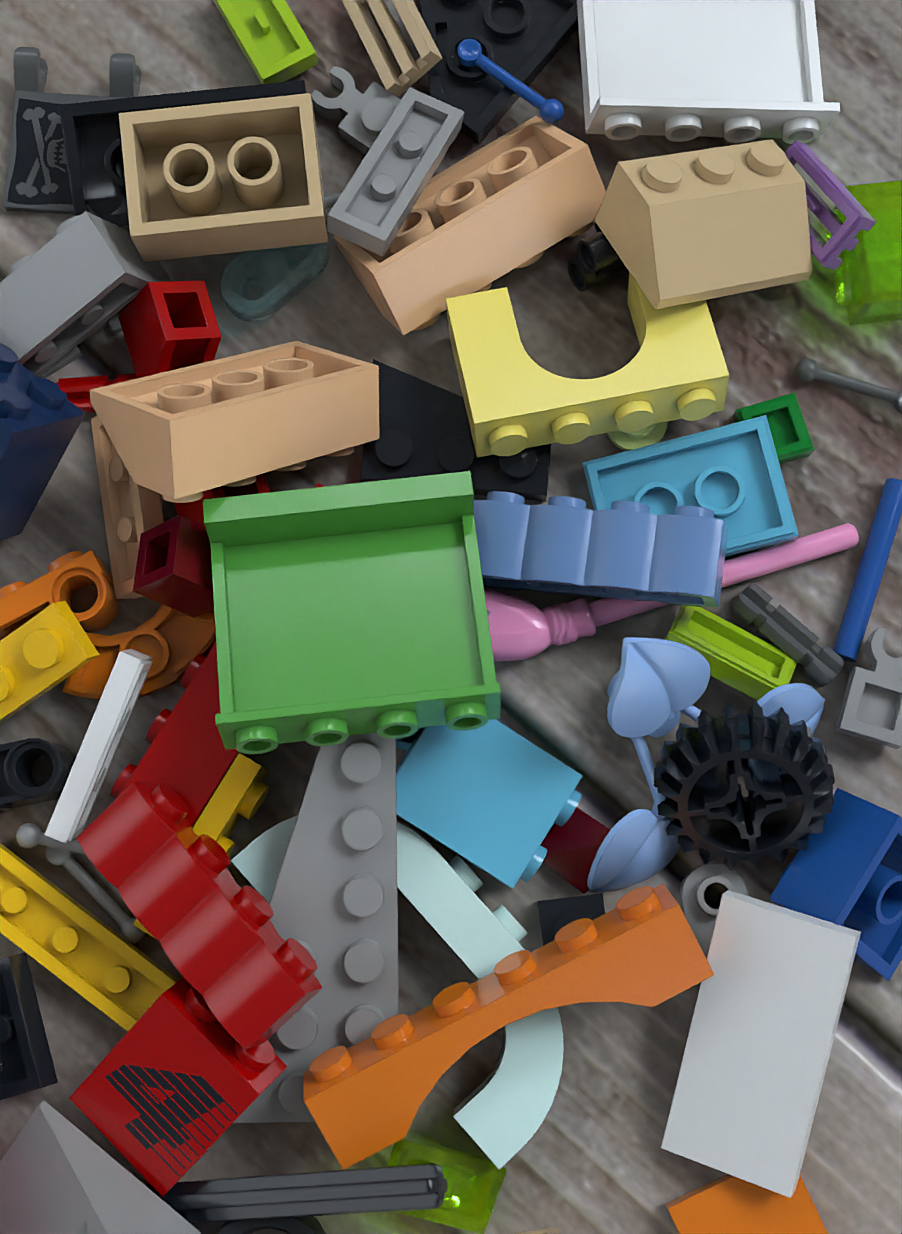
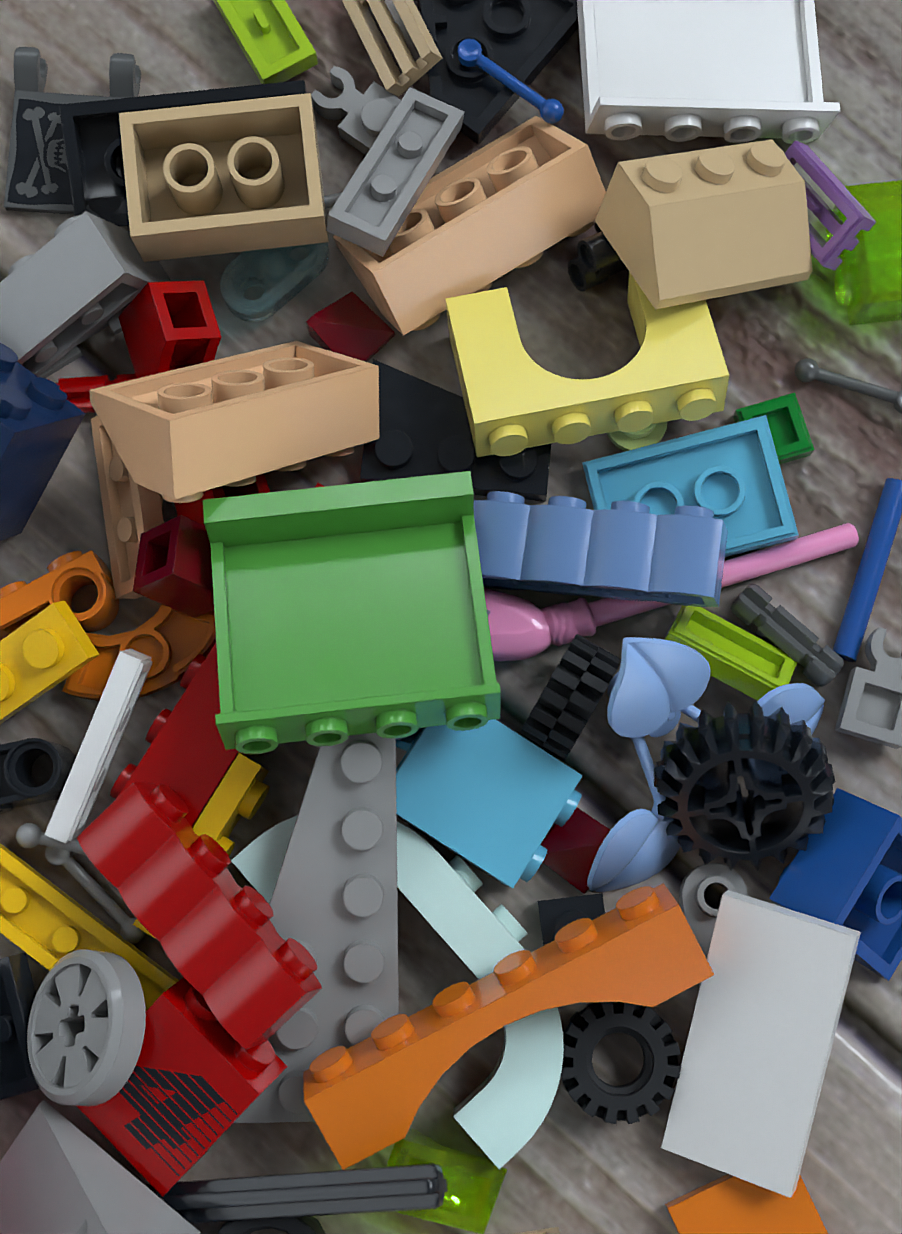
none -> light grey wheel [27,949,146,1106]
none -> dark red slope [306,291,395,362]
none -> black tyre [519,634,621,761]
none -> black tyre [560,1002,681,1124]

